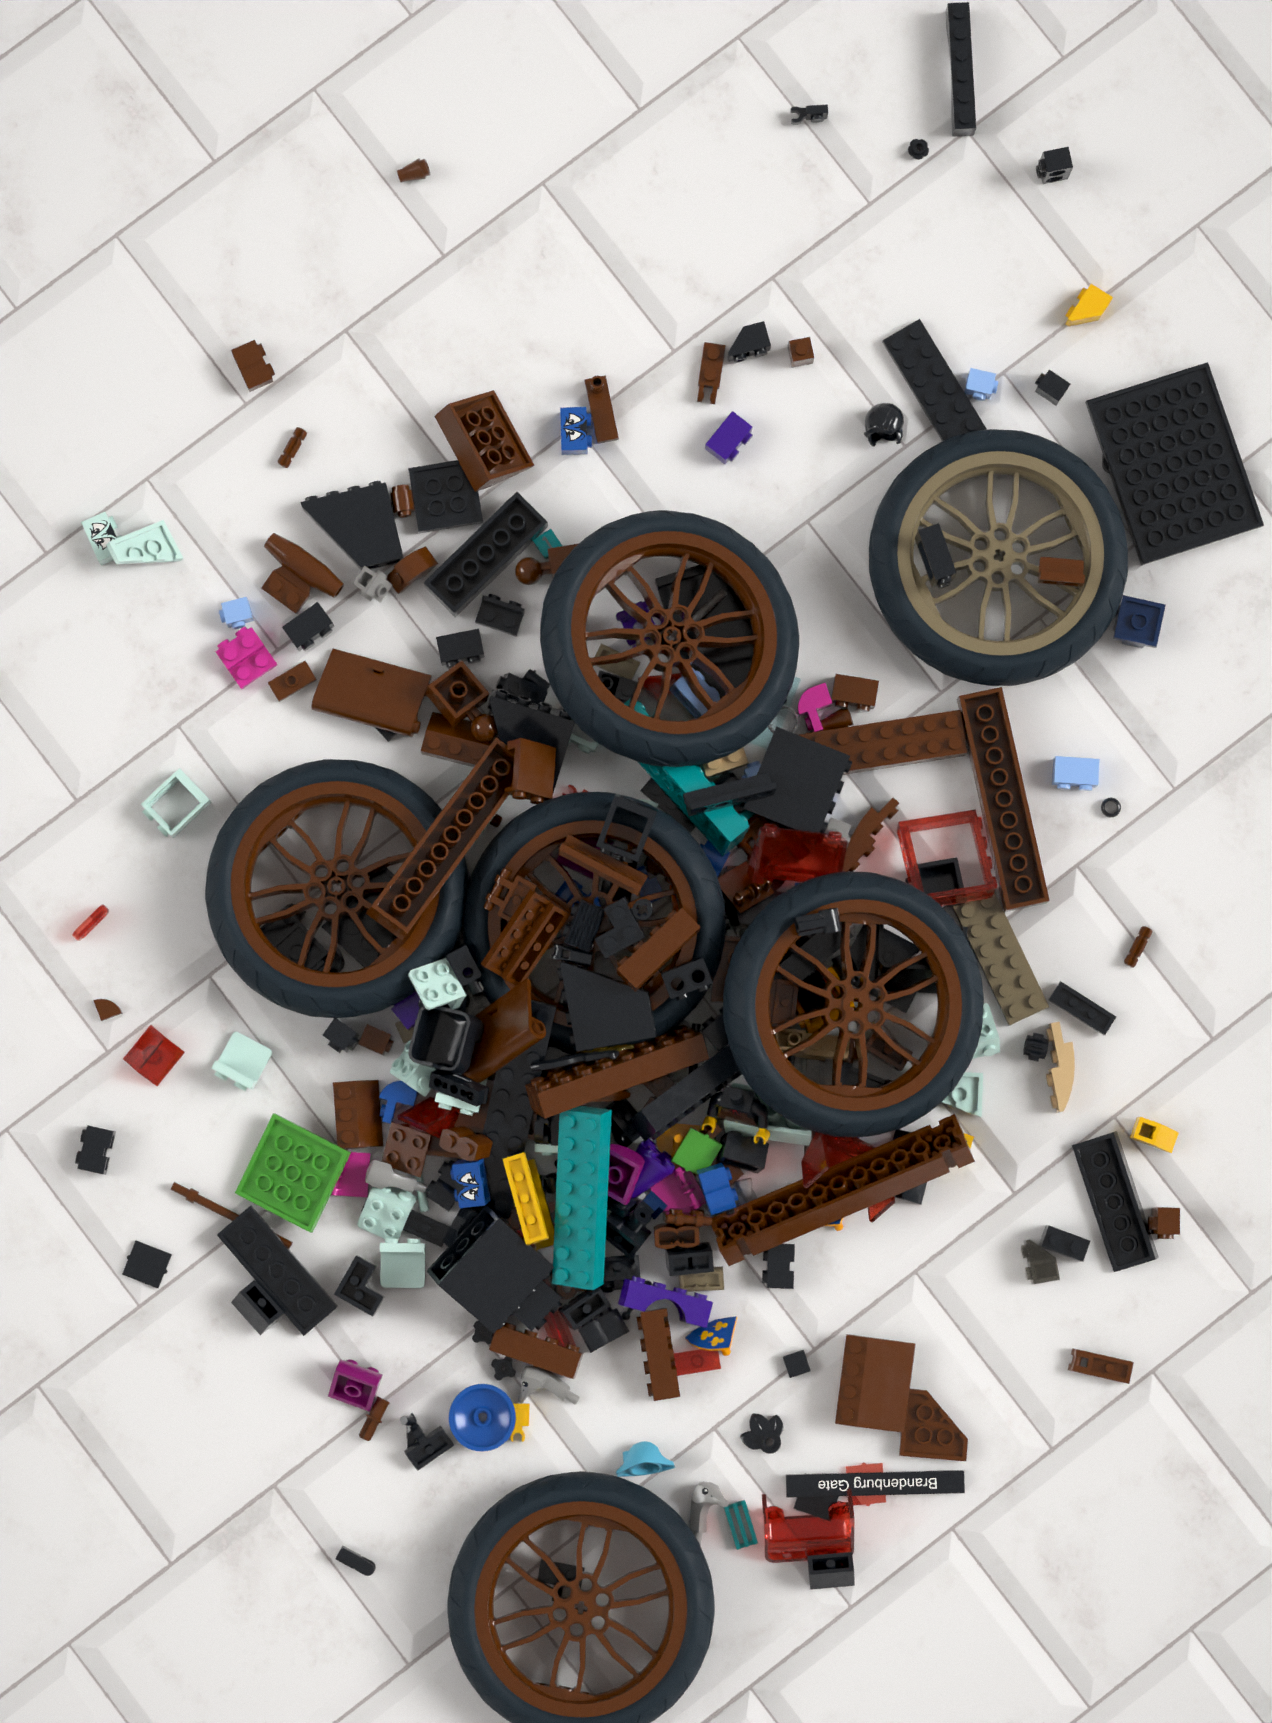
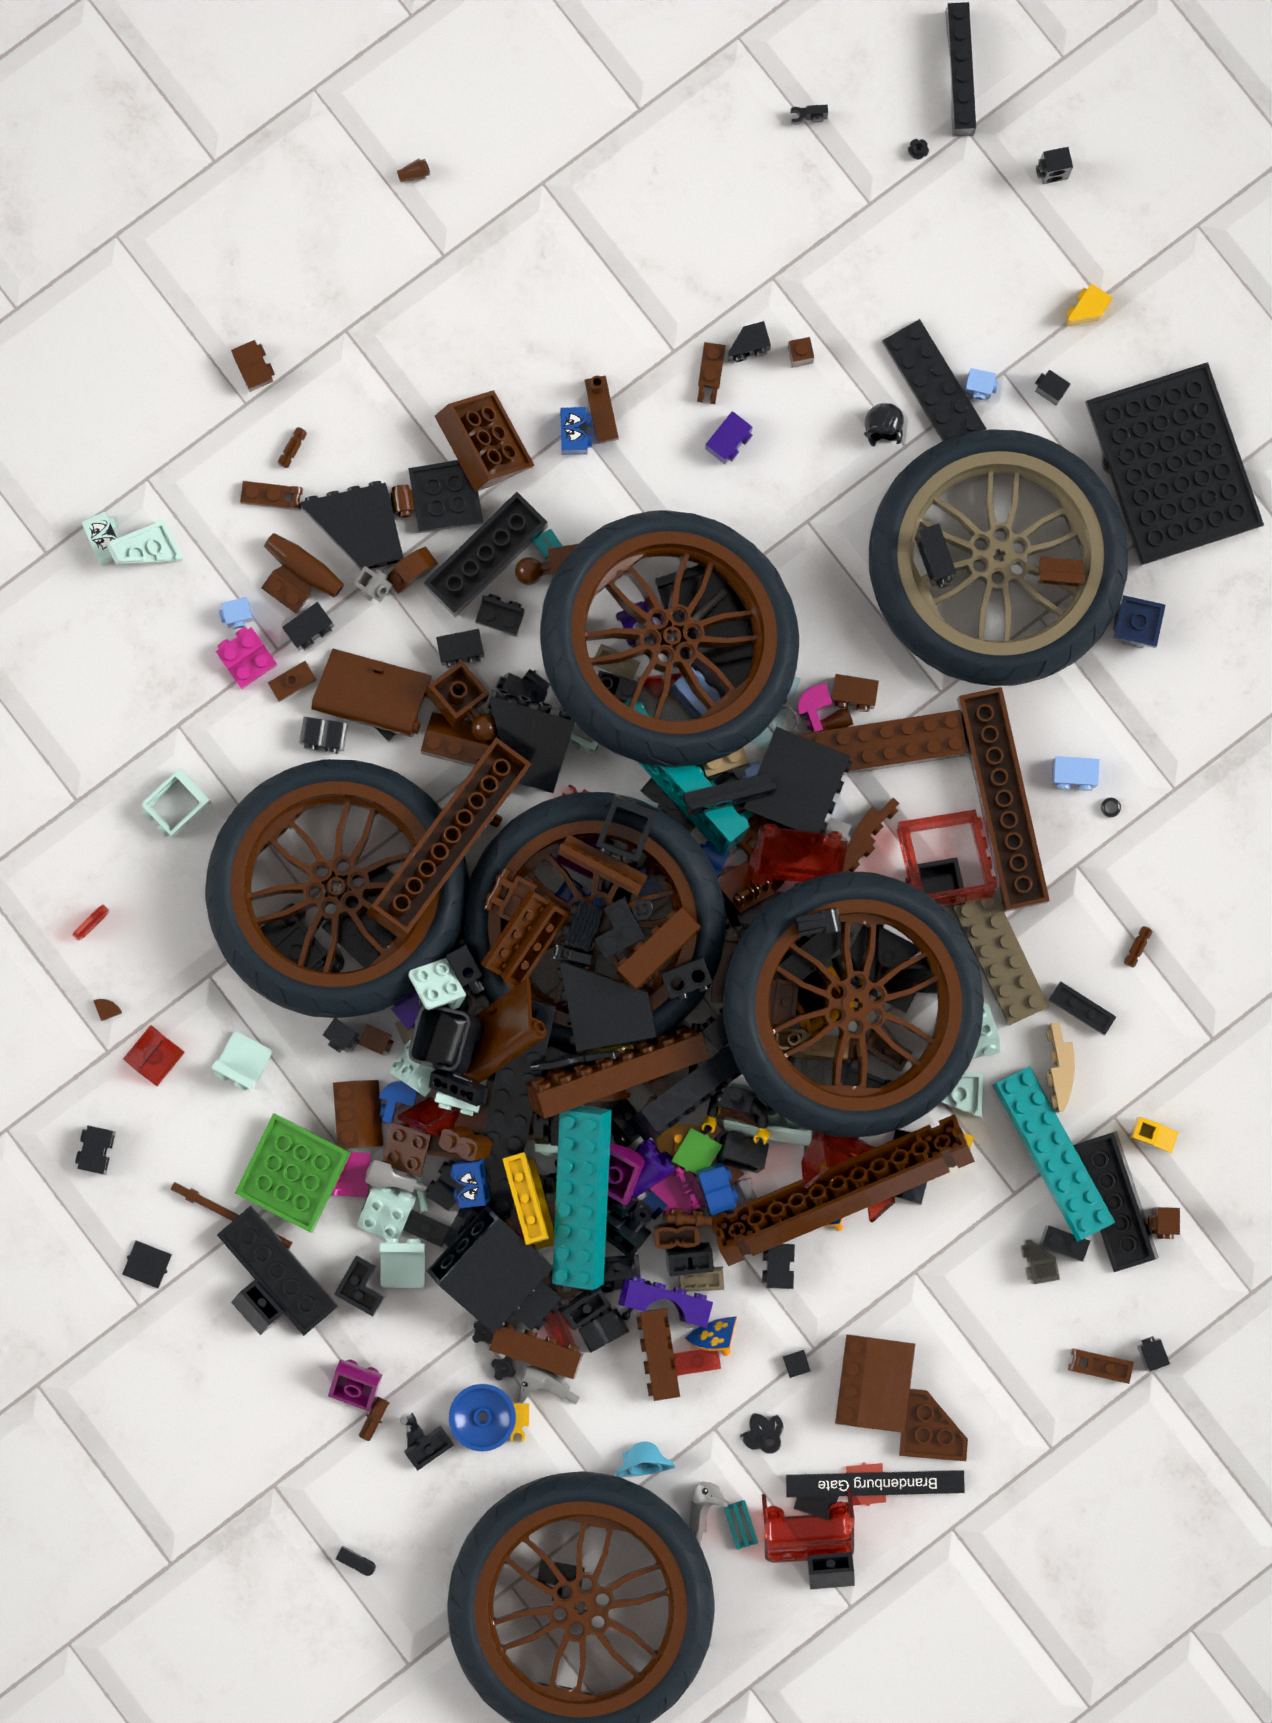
reddish brown panel [505,738,556,804] -> none
black gear [1023,1033,1049,1062] -> none
none -> reddish brown plate [240,481,303,510]
none -> black brick [299,717,348,754]
none -> teal plate [992,1066,1115,1242]
none -> black brick [1137,1336,1170,1372]

